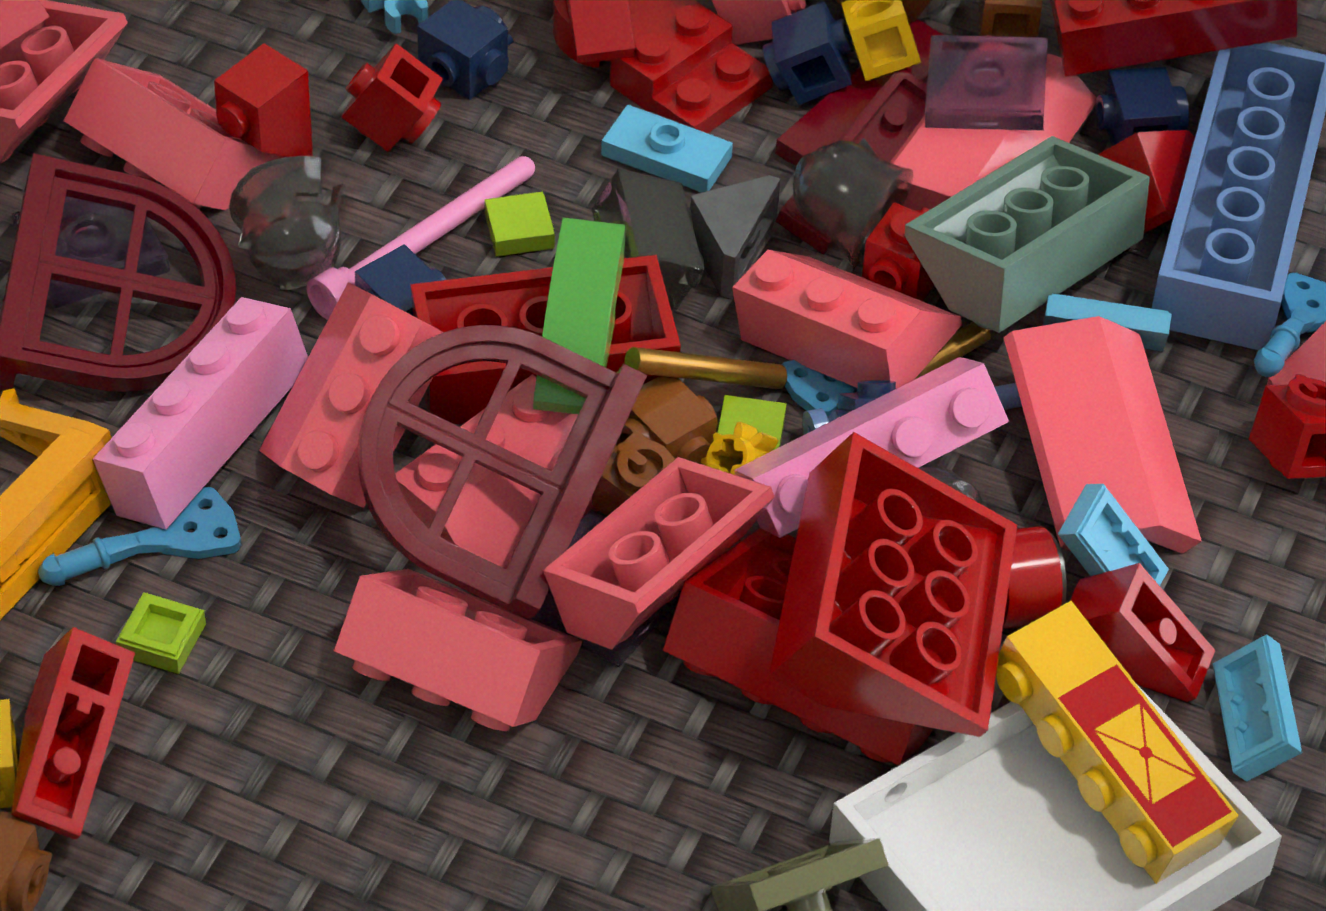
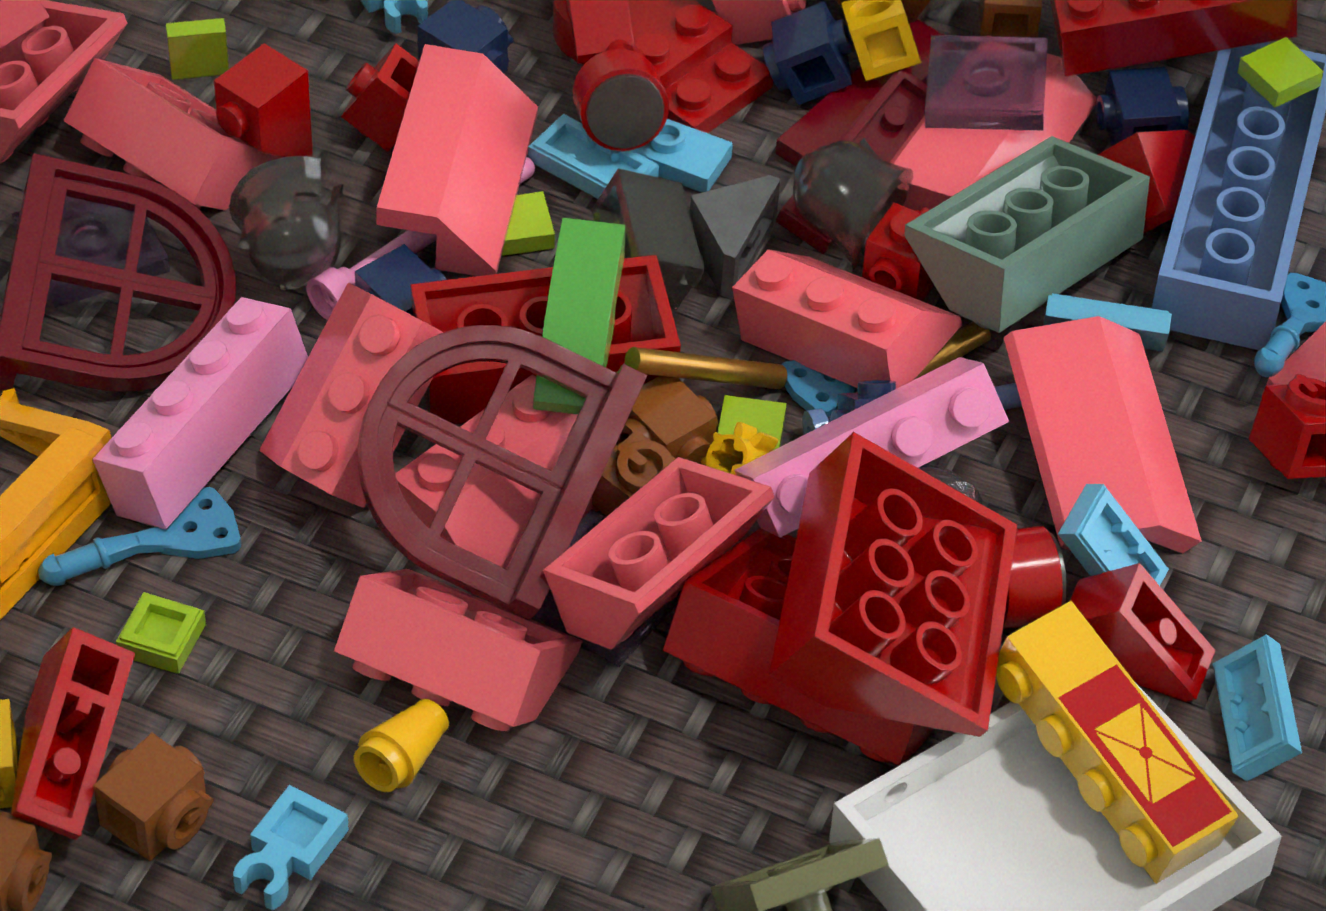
none -> dark orange brick [93,733,214,861]
none -> lime tile [166,18,229,80]
none -> medium azure plate [233,785,349,910]
none -> yellow cone [354,699,449,792]
none -> coral slope [376,44,538,276]
none -> medium azure plate [528,114,659,212]
none -> piece [573,39,669,151]
none -> lime tile [1237,37,1324,108]

